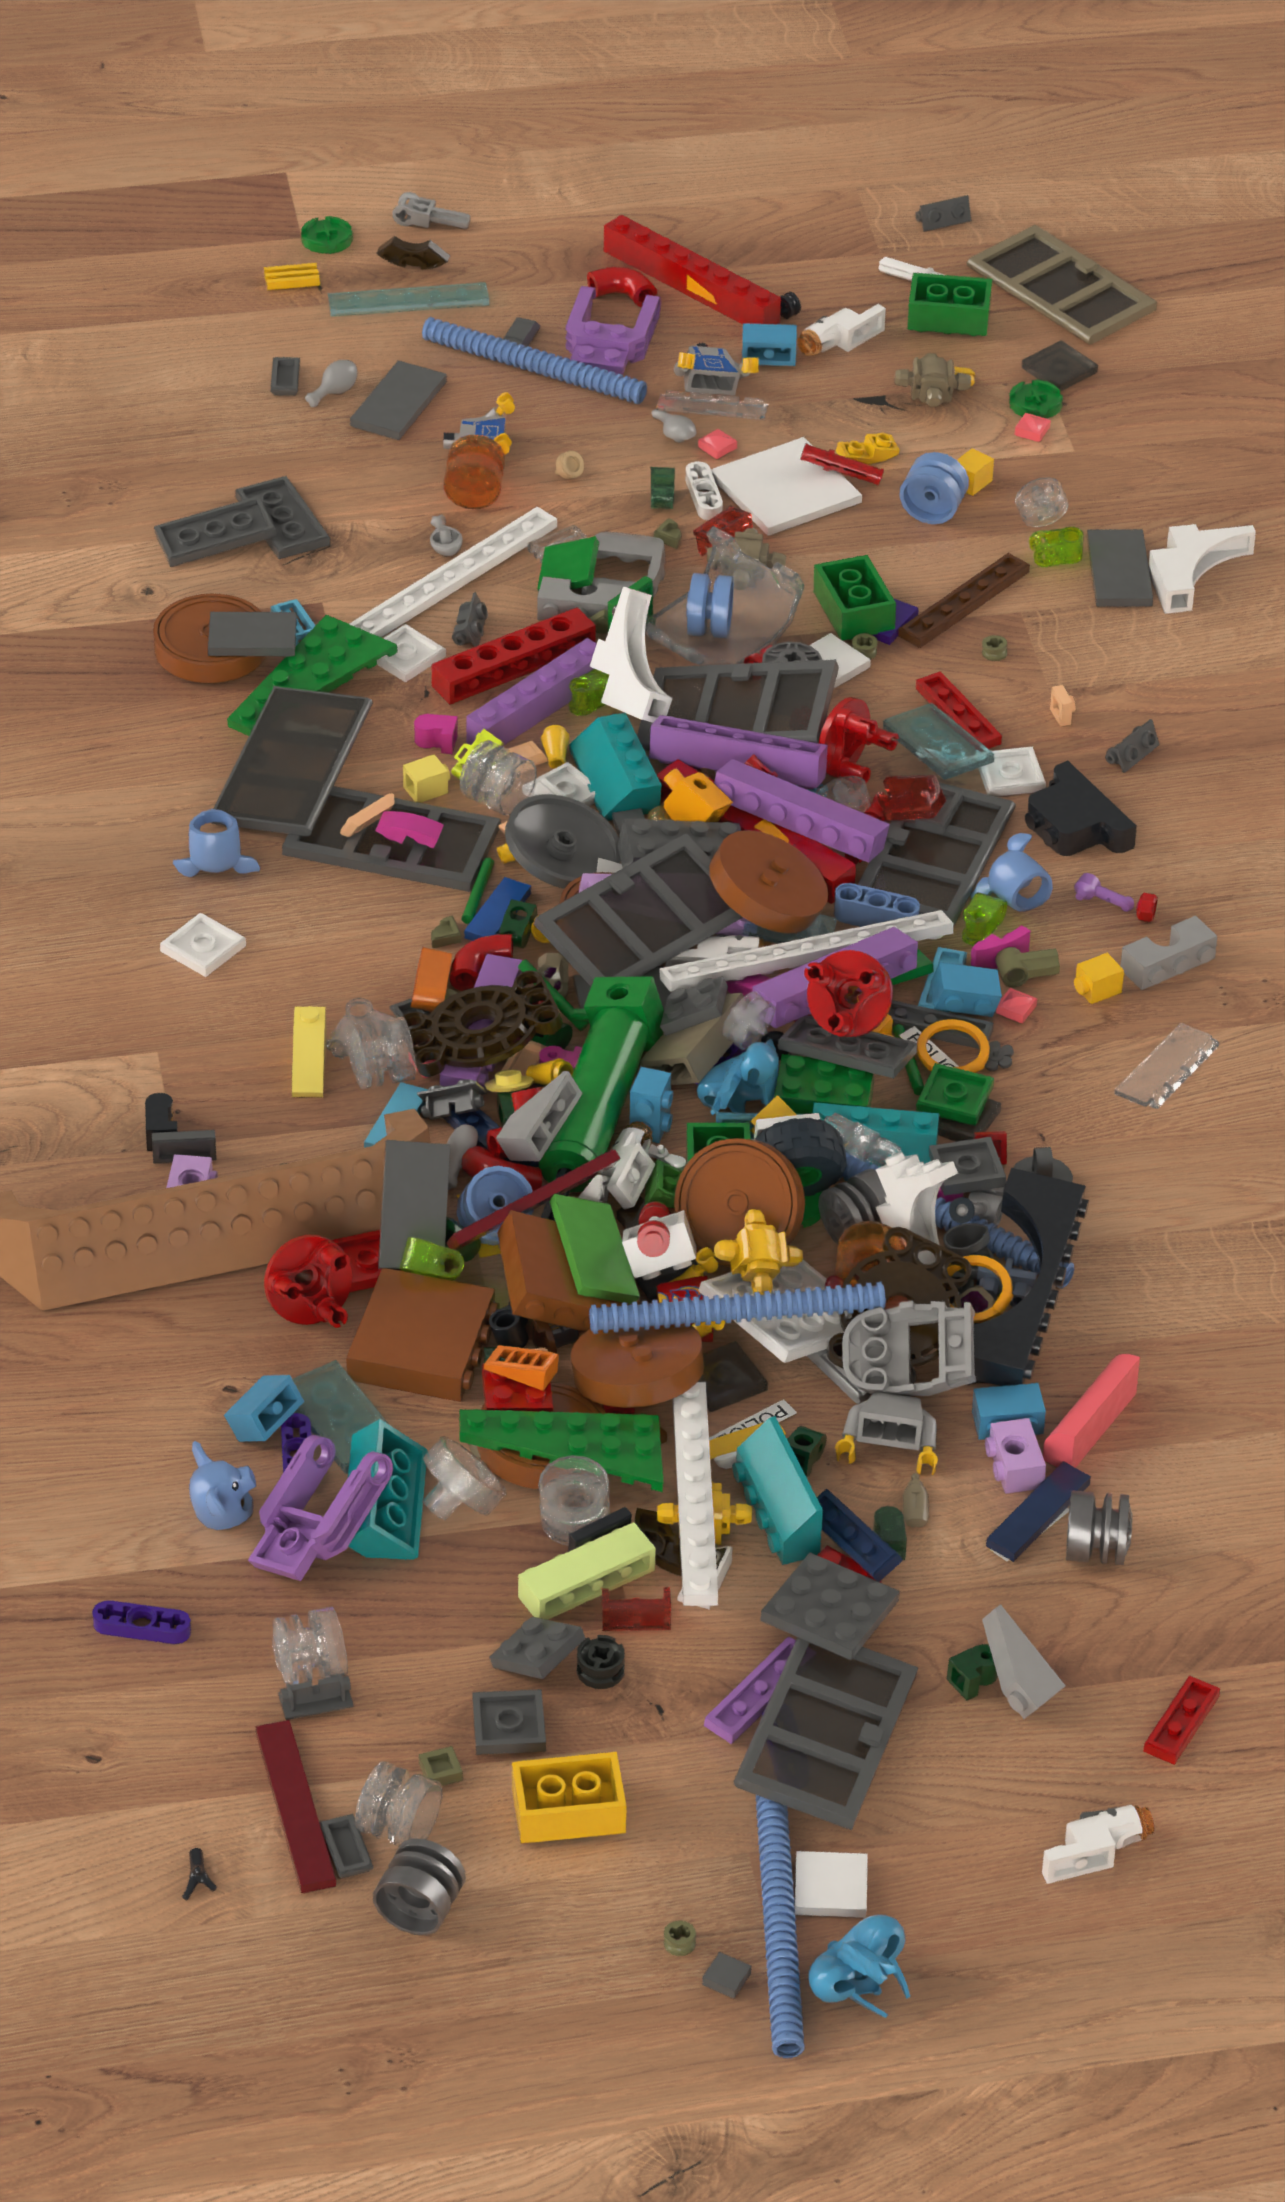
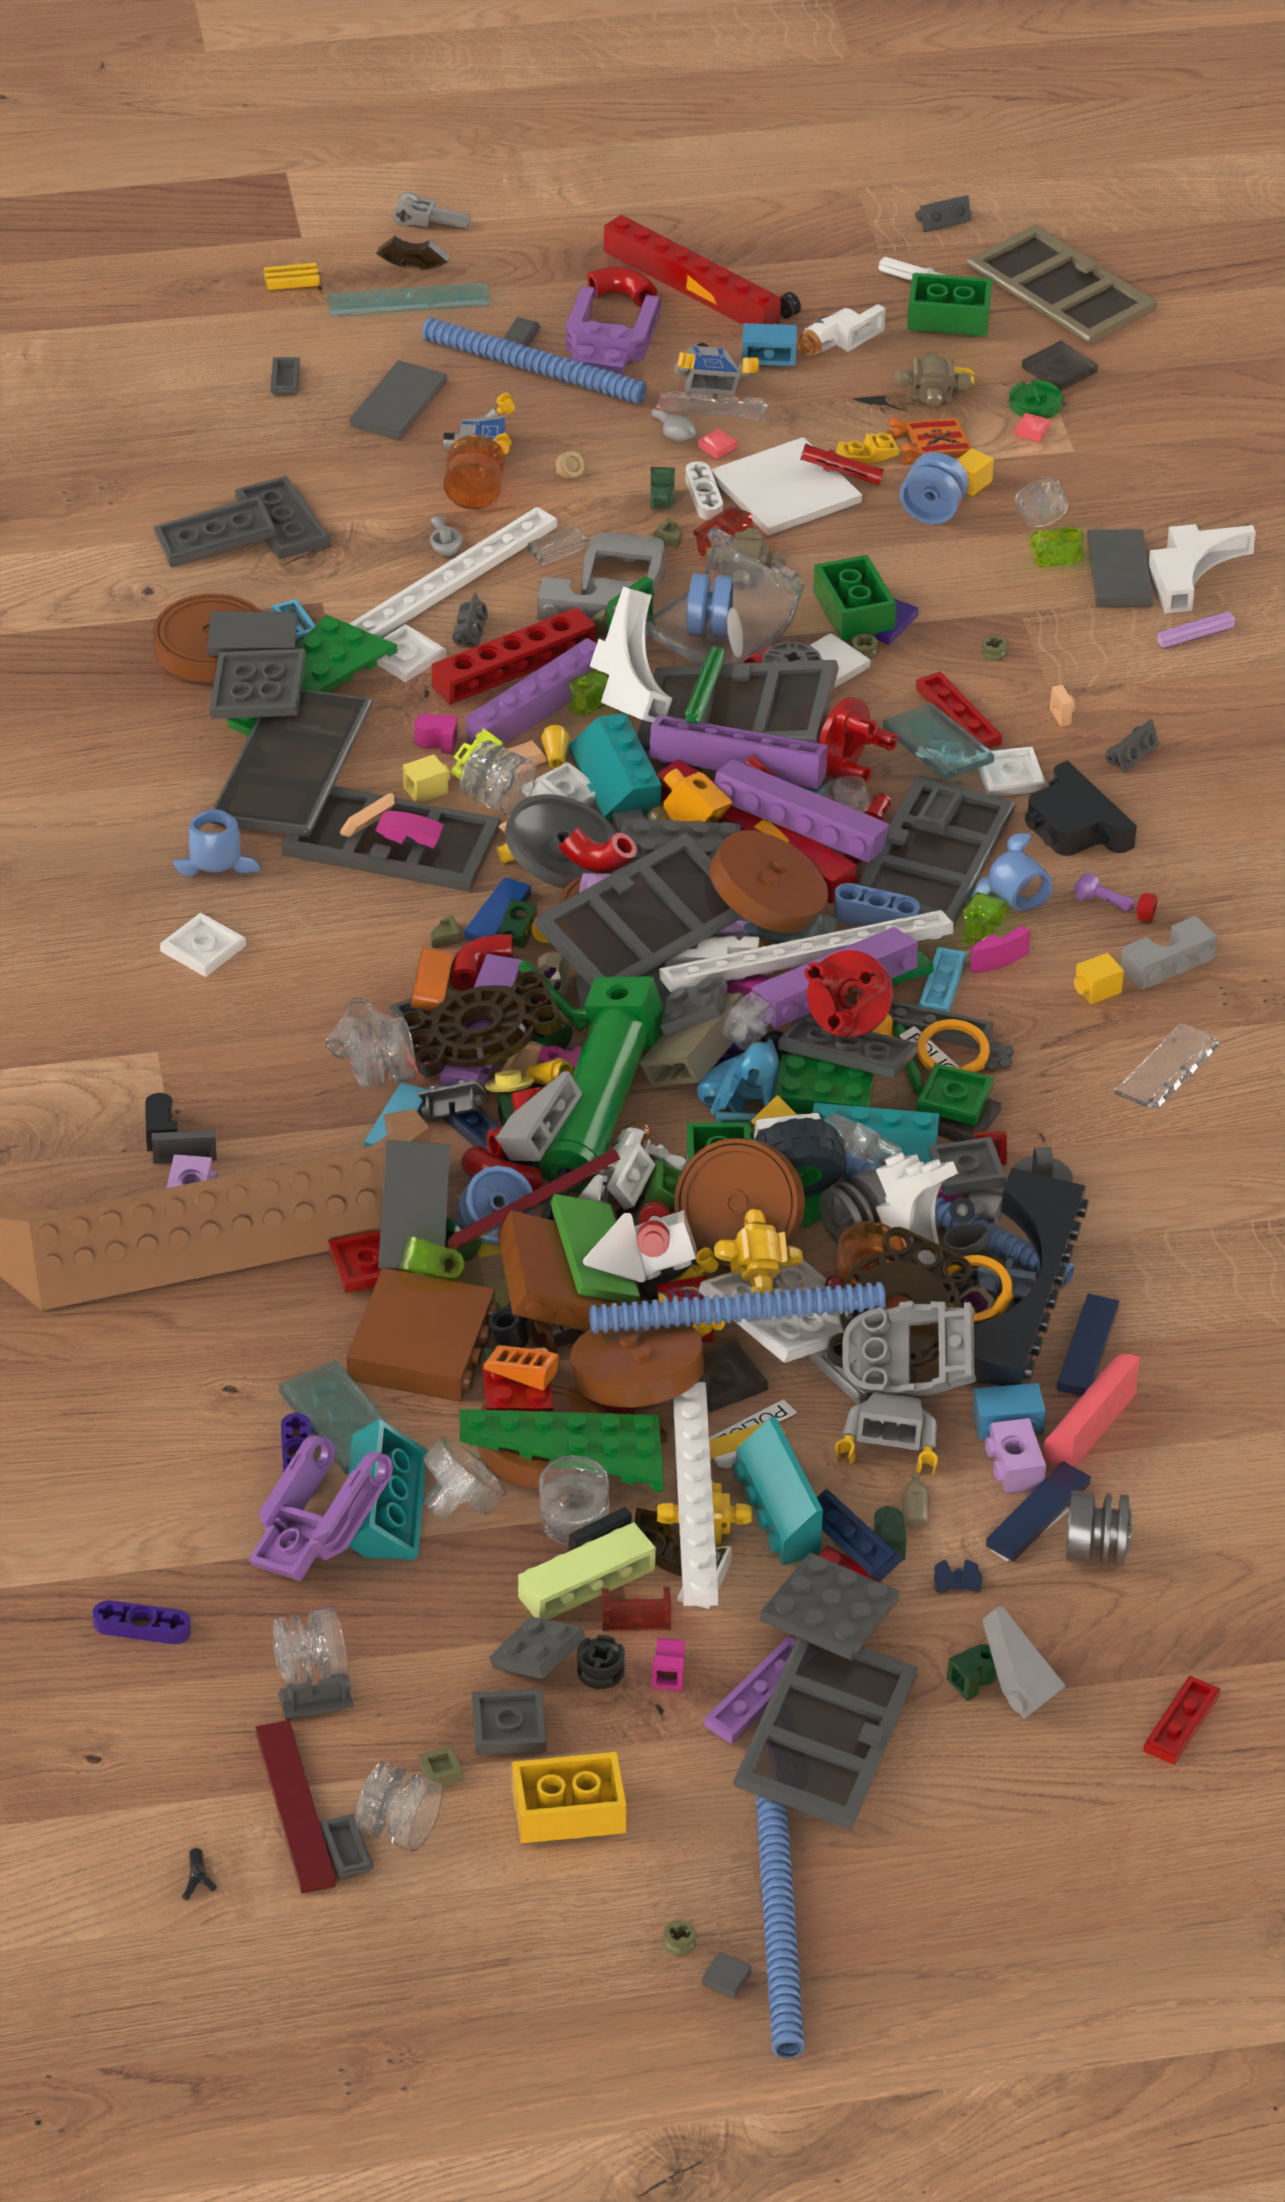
medium blue piece [189,1441,256,1530] -> none
dark azure brick [224,1375,305,1442] -> none
red piece [264,1235,352,1328] -> none
light yellow slope [292,1006,326,1097] -> none
green tile [301,216,353,254] -> none
light grey piece [305,360,358,407] -> none
flat silver wheel [373,1838,466,1935] -> none
light grey piece [447,1124,478,1190] -> none
green bar [461,858,495,924] -> none
green tile [537,536,599,591] -> none
dark azure brick [629,1067,673,1143] -> none
dark green leg [787,1425,827,1478] -> none
white tile [795,1851,867,1918] -> none
dark azure hair [809,1914,911,2018] -> none
clear red hinge [877,775,947,820] -> none
reddish brown tile [898,553,1030,648] -> none
dark azure brick [930,962,1002,1017] -> none
olive piece [995,947,1060,987] -> none
coral tile [995,988,1037,1024] -> none
white plate [1042,1805,1154,1884] -> none
none -> dark grey plate [209,649,306,719]
none -> red cylinder [557,827,637,873]
none -> white piece [583,1213,646,1283]
none -> dark pink leg [652,1638,685,1691]
none -> green axle [685,646,725,724]
none -> white sticker [727,608,743,658]
none -> orange flag [887,418,972,464]
none -> dark blue piece [934,1559,982,1593]
none -> dark blue tile [1057,1294,1119,1396]
none -> lavender axle [1157,611,1235,648]

